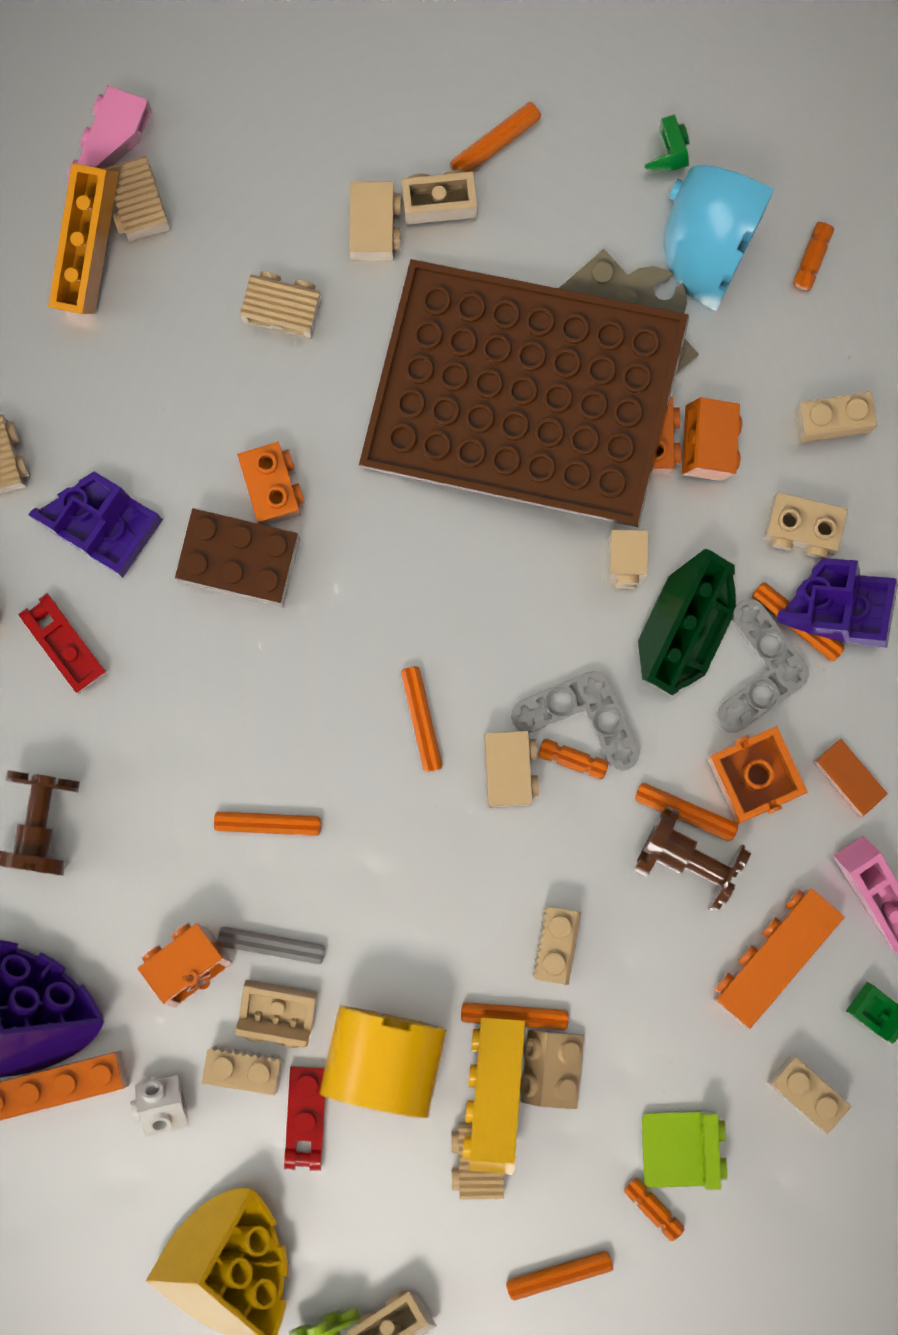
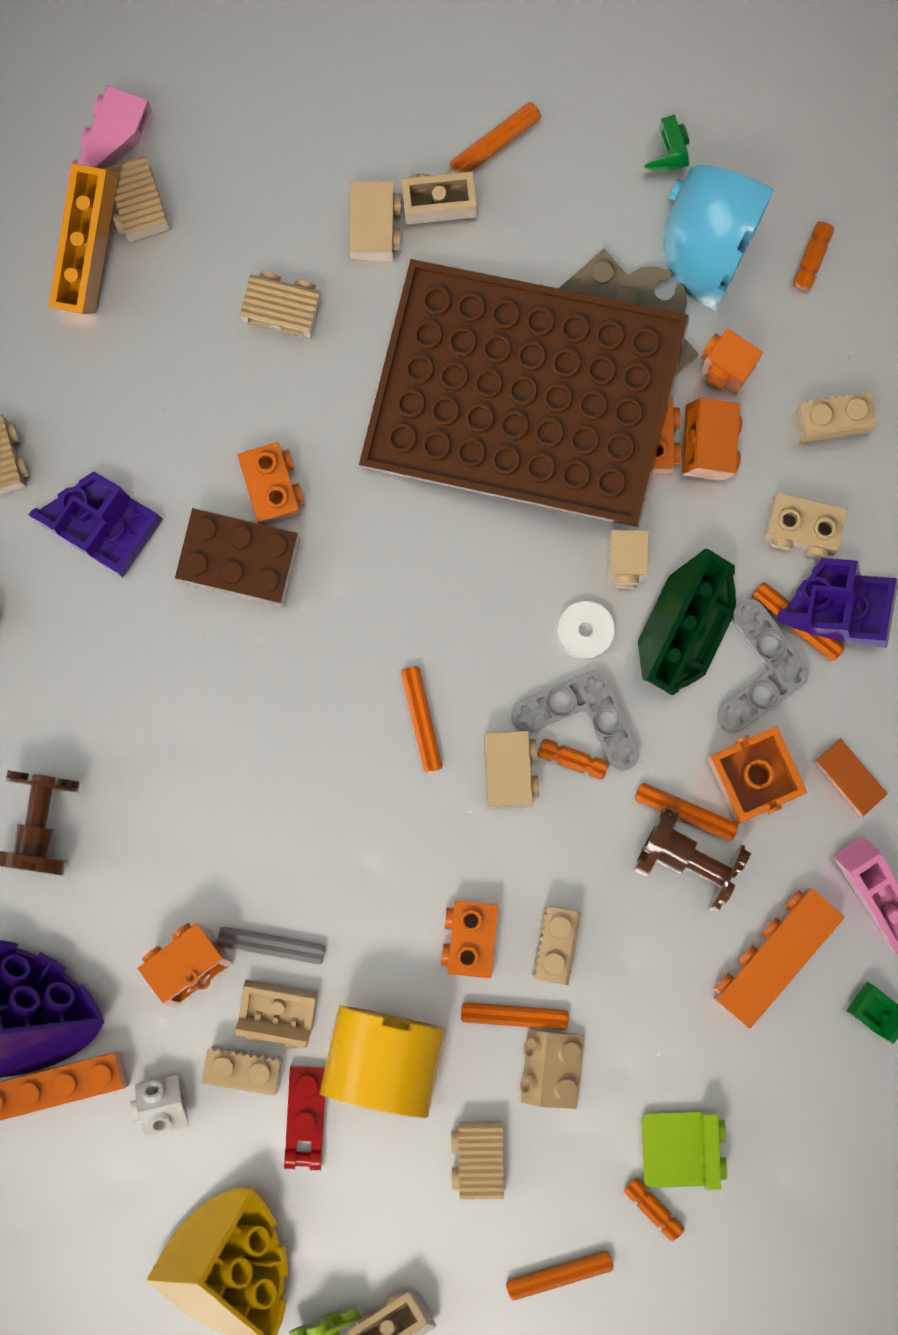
red plate [18,593,107,695] -> none
orange axle [214,811,321,836] -> none
yellow brick [463,1017,525,1175] -> none
tan brick [767,1055,852,1134] -> none
none -> orange brick [441,901,498,978]
none -> white piece [557,601,615,660]
none -> orange brick [700,328,763,395]

